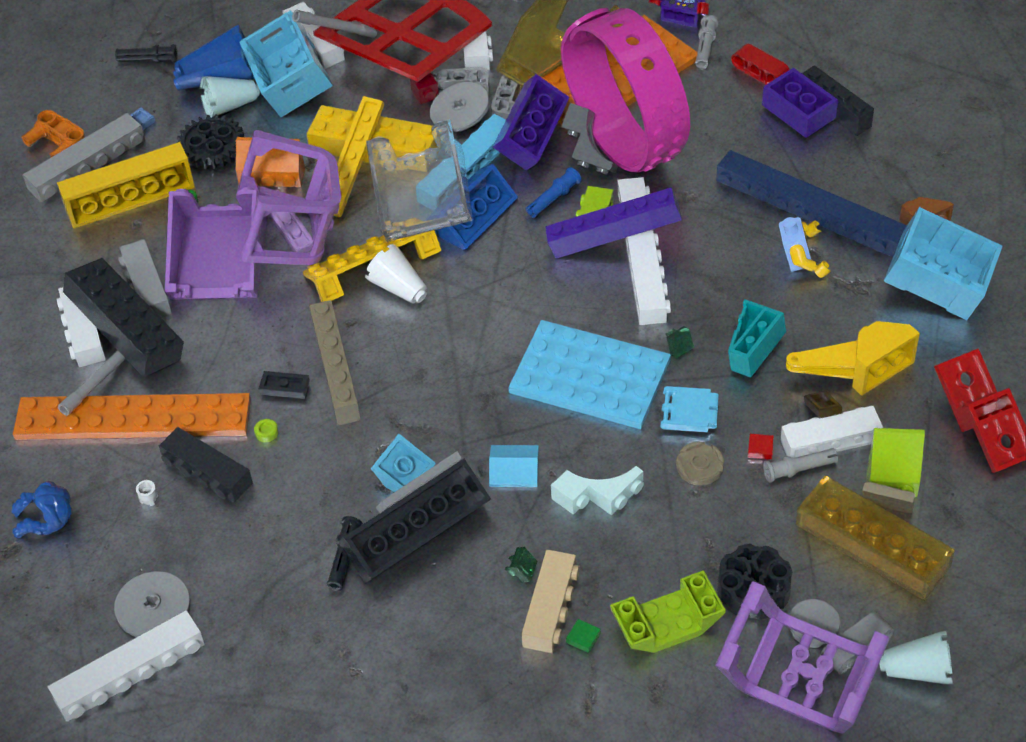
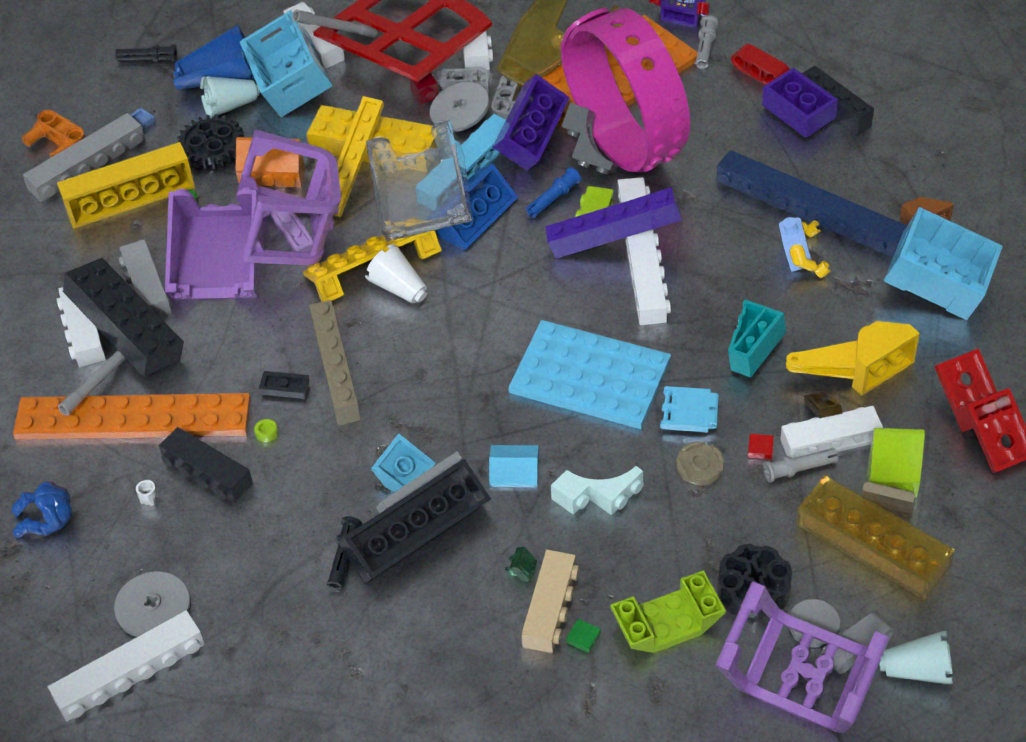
clear green tile [665,326,694,359] -> none

